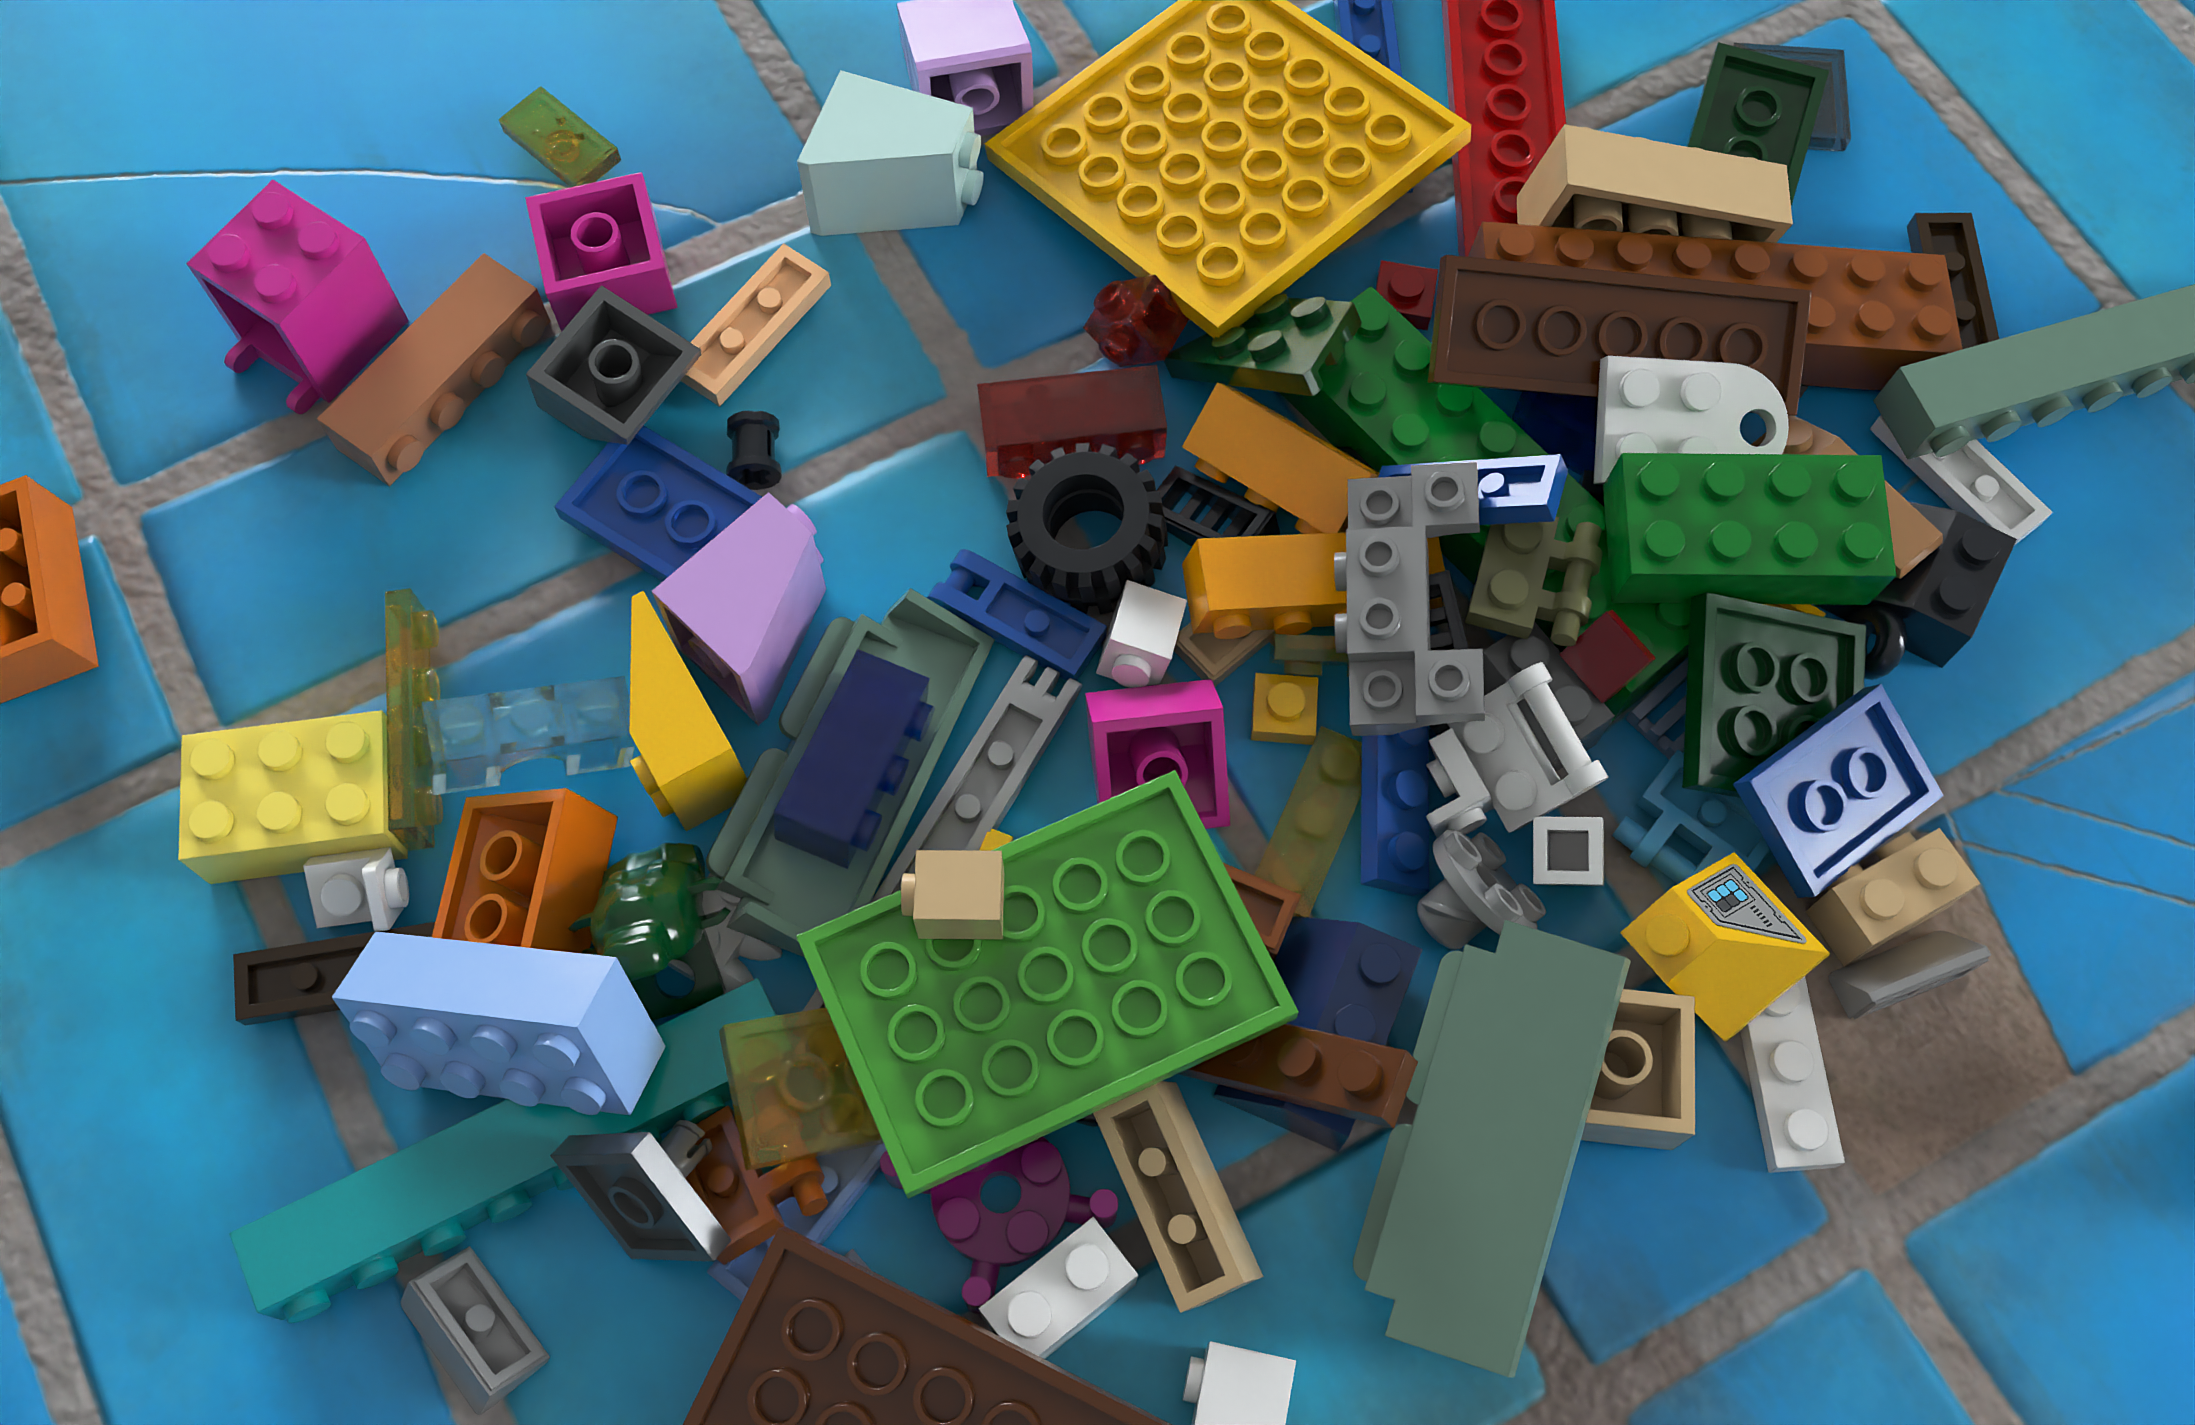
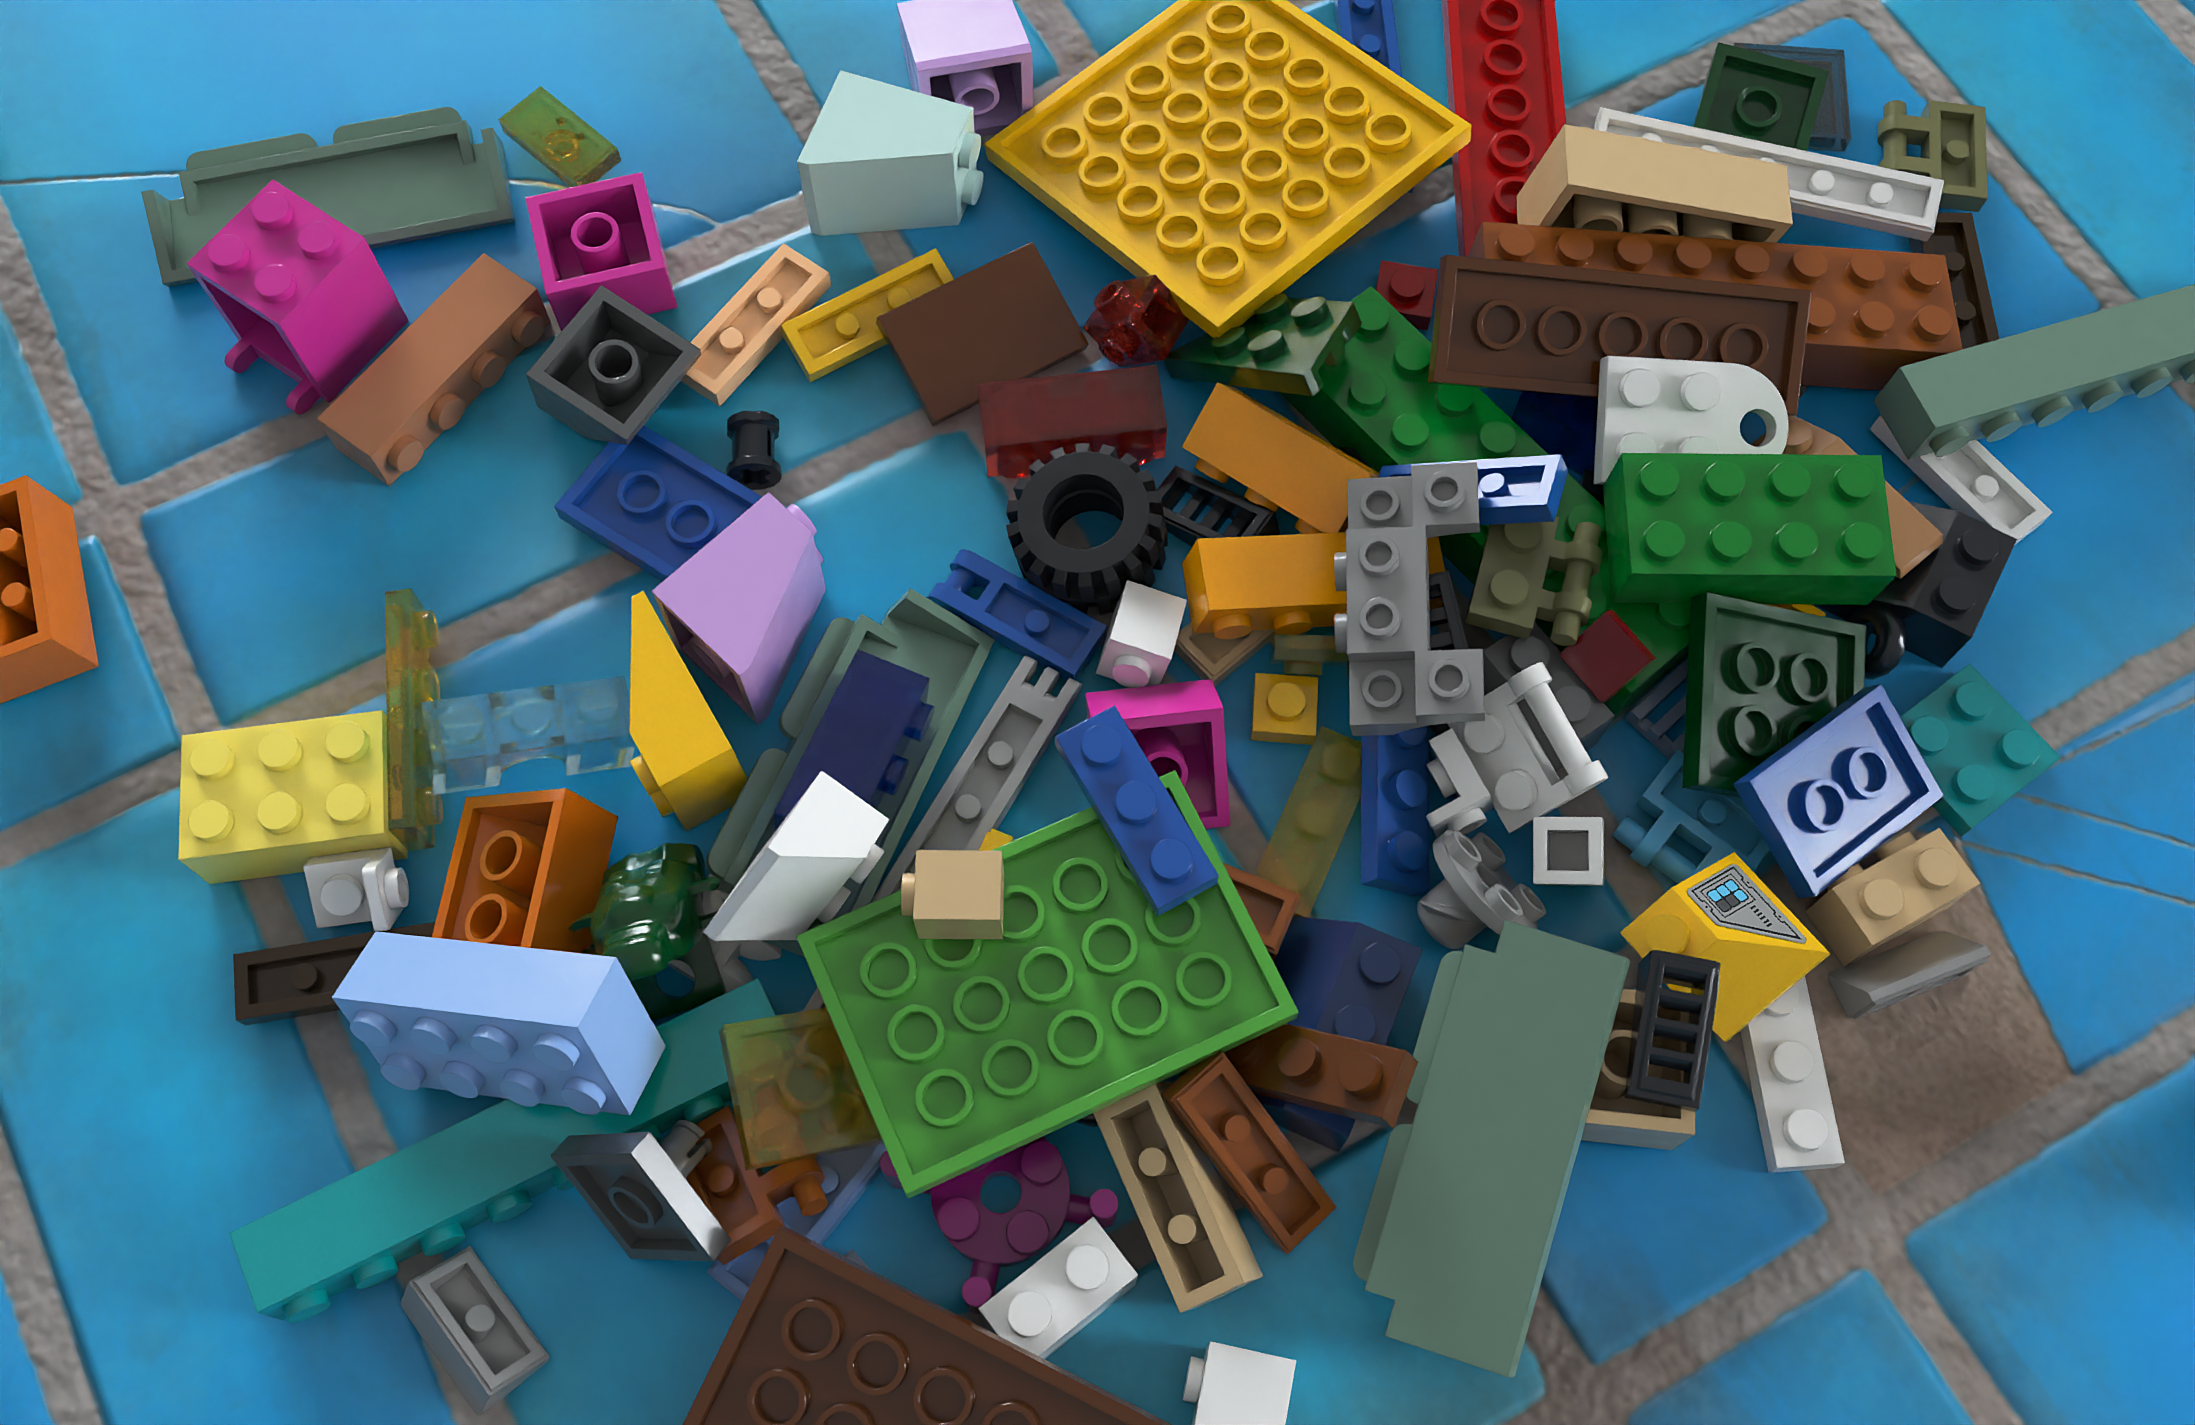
none -> sand green slope [141,107,515,287]
none -> white slope [703,771,889,941]
none -> yellow plate [781,248,954,383]
none -> reddish brown tile [876,241,1089,426]
none -> blue plate [1055,705,1219,917]
none -> dark orange tile [1161,1051,1337,1255]
none -> white tile [1593,107,1944,241]
none -> black slope [1625,950,1721,1112]
none -> olive plate [1877,100,1988,212]
none -> teal plate [1900,664,2062,837]

